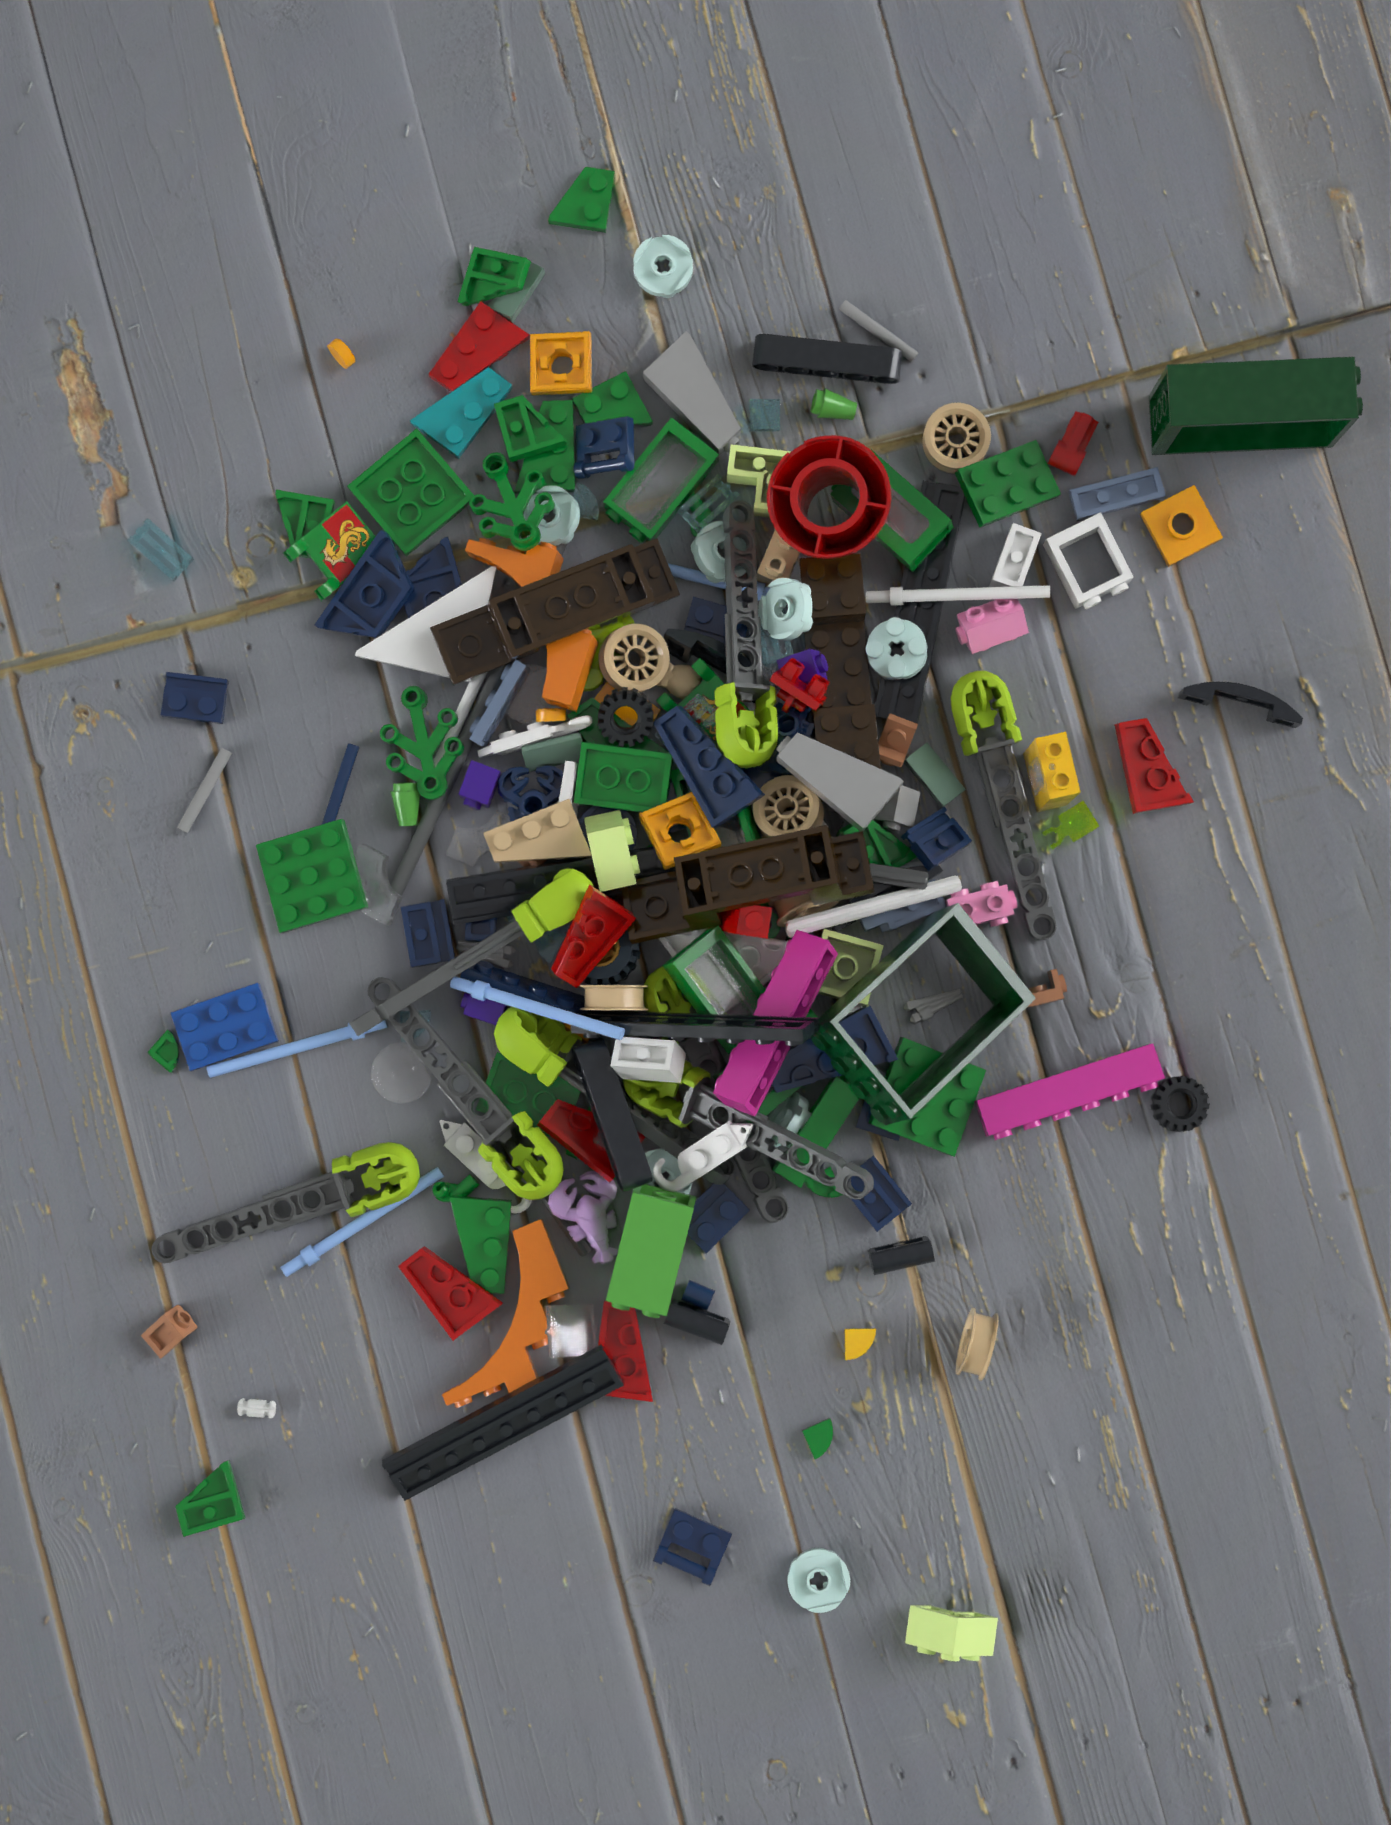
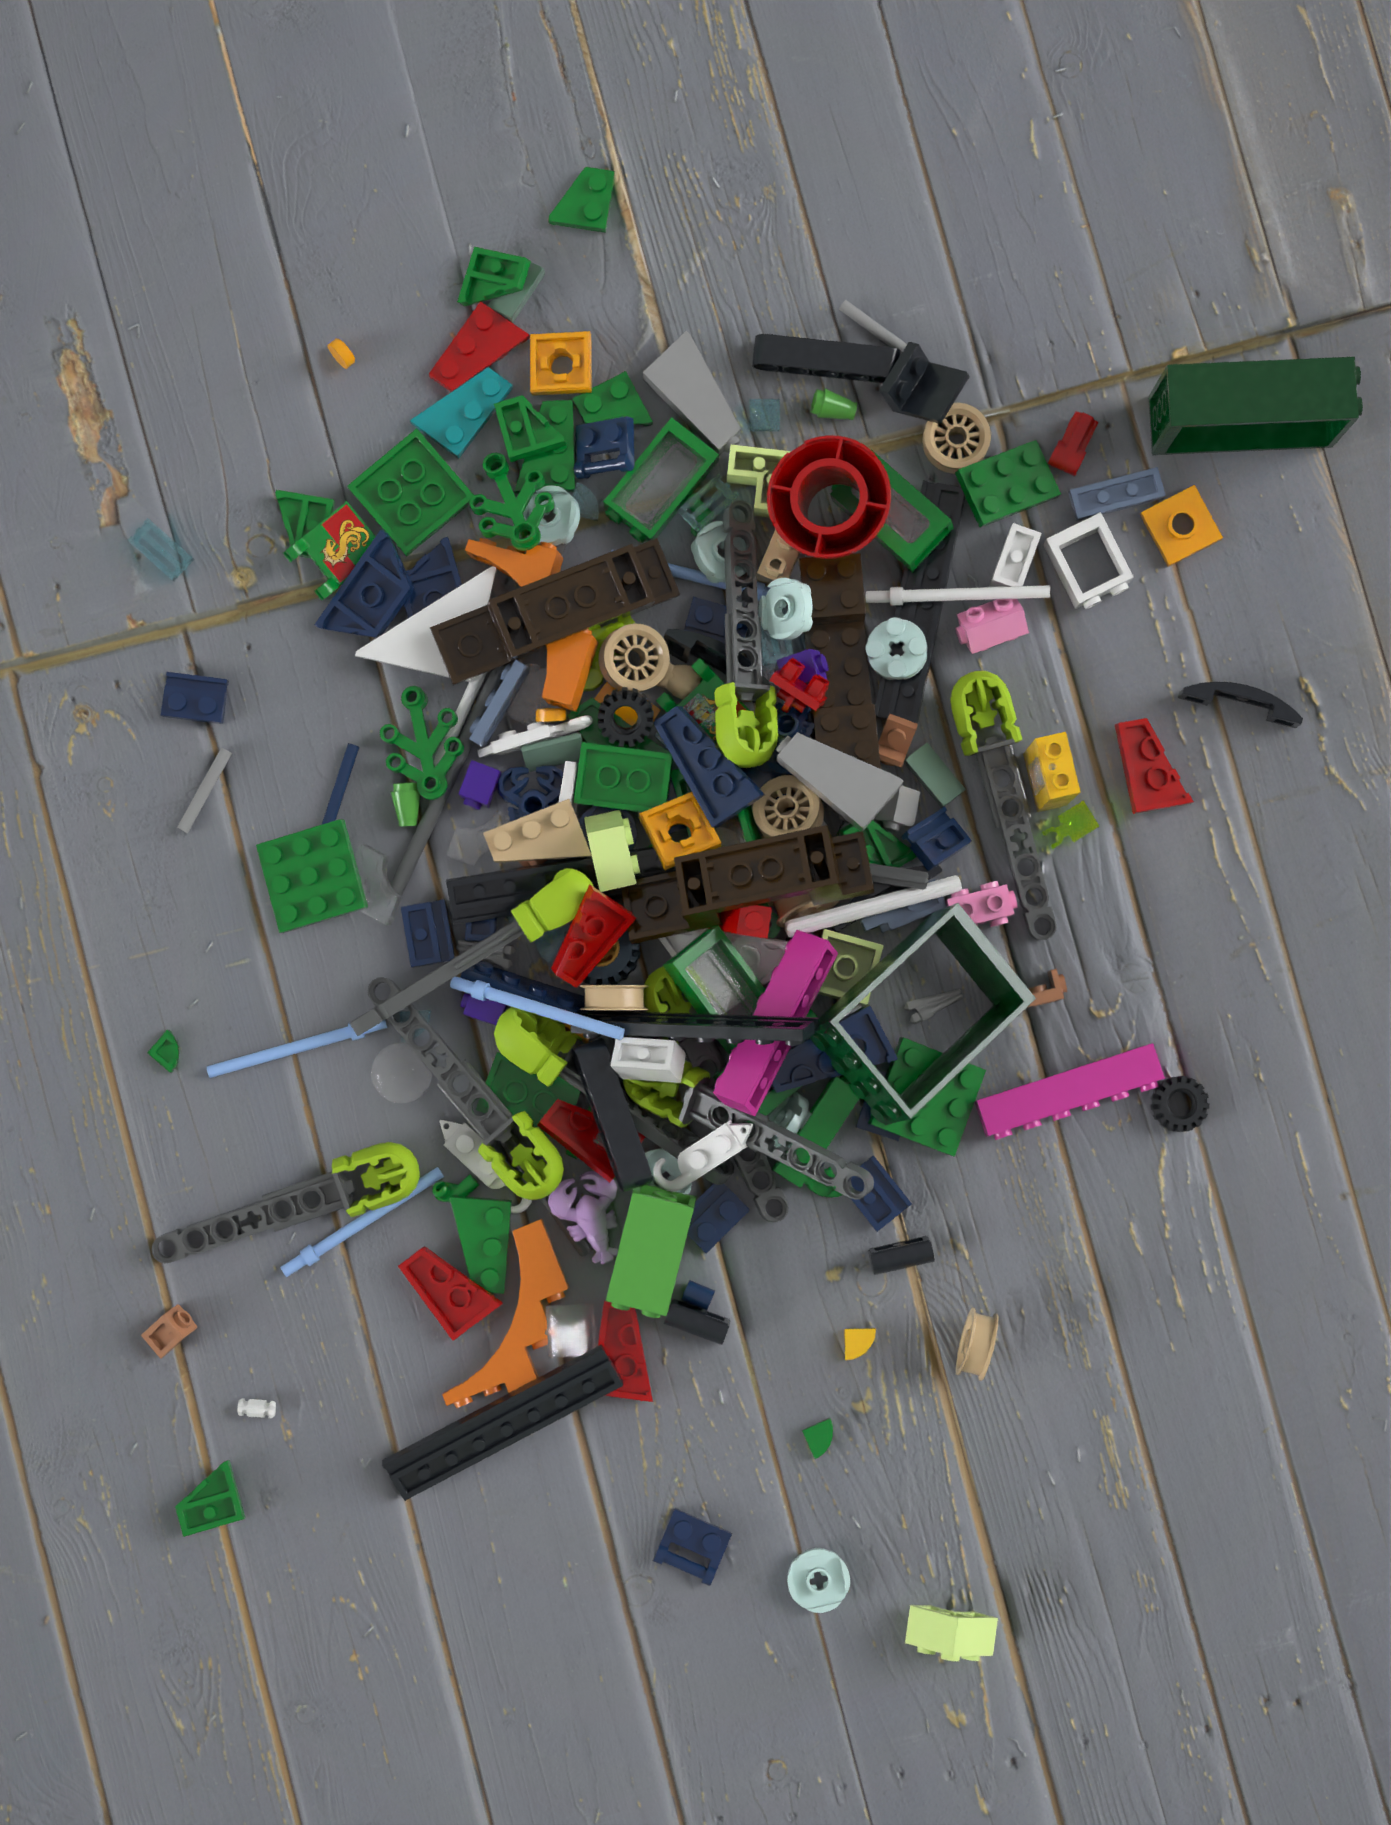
blue plate [171,983,279,1071] -> none
light aqua plate [633,235,693,298] -> none
none -> black bracket [879,342,970,424]

